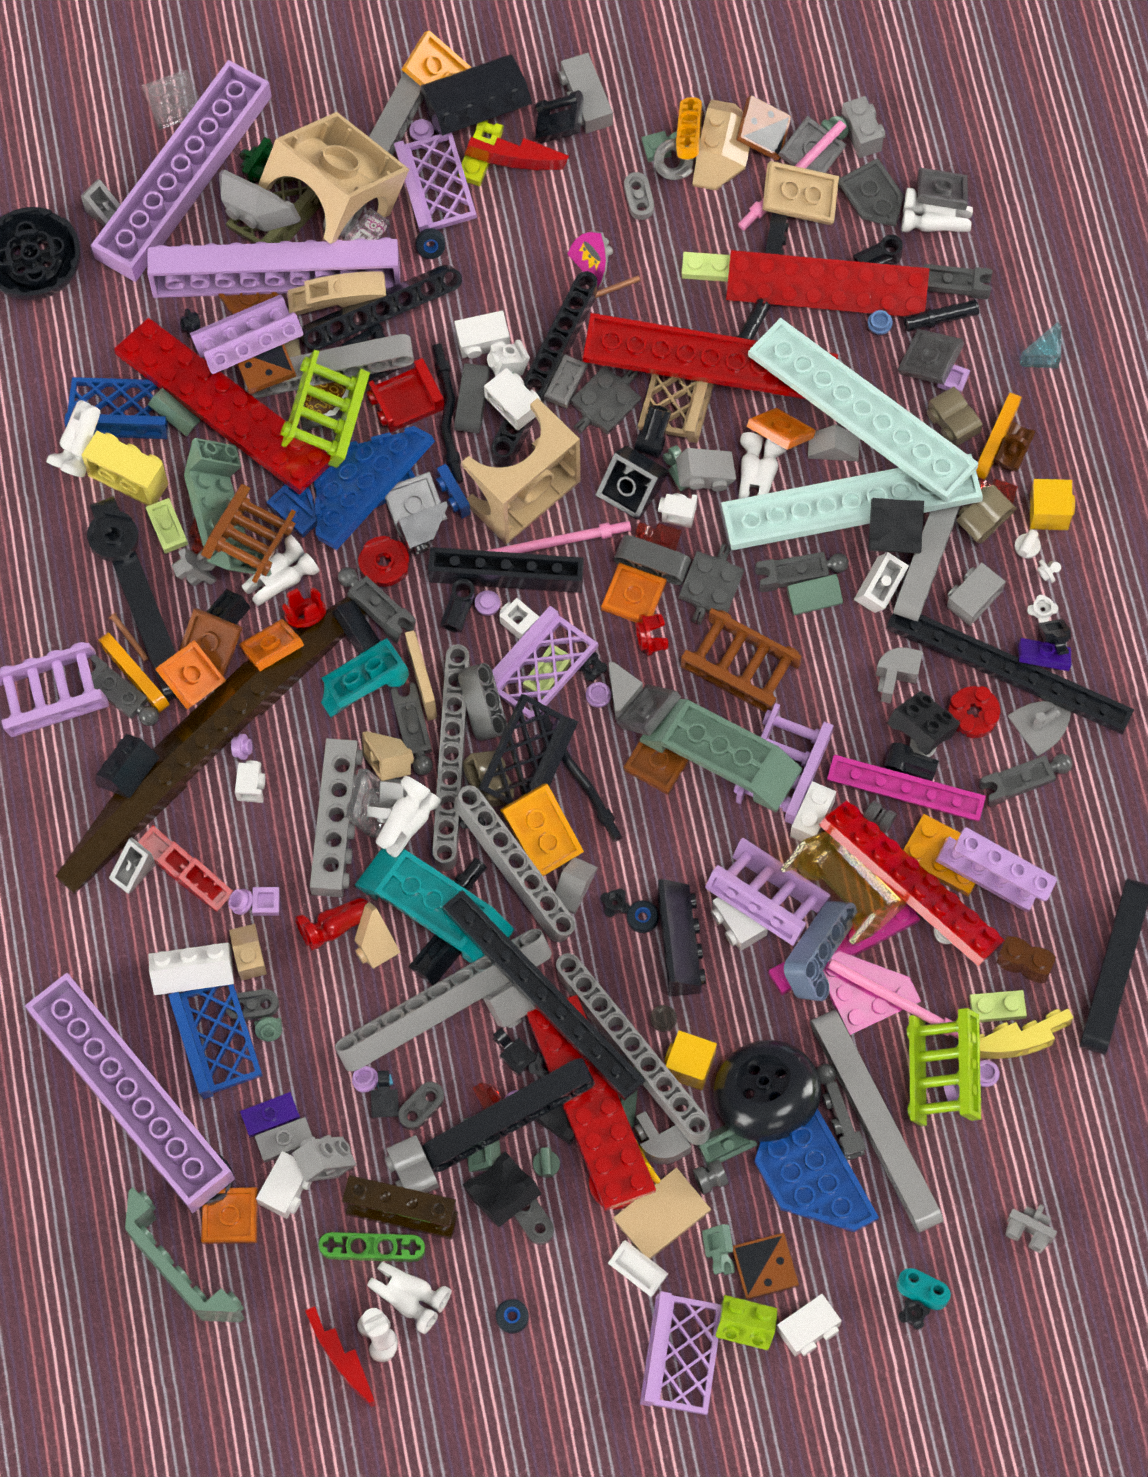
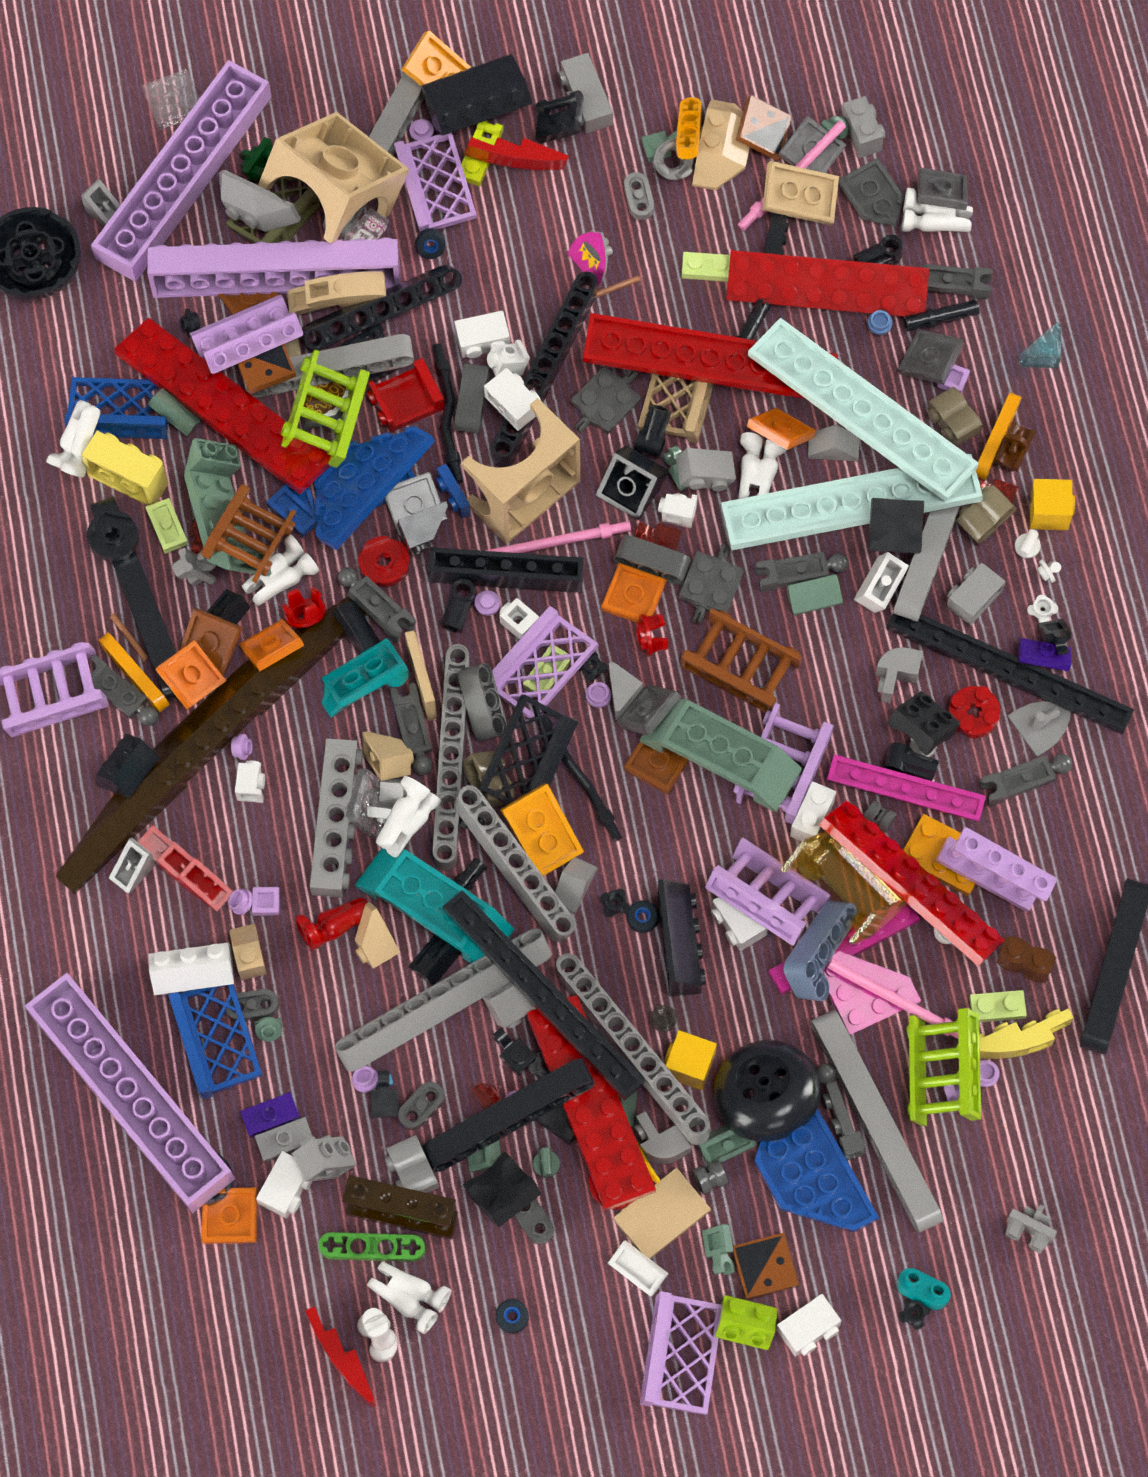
sand green slope [125,1187,245,1323] -> none
light grey plate [544,355,588,409] -> none

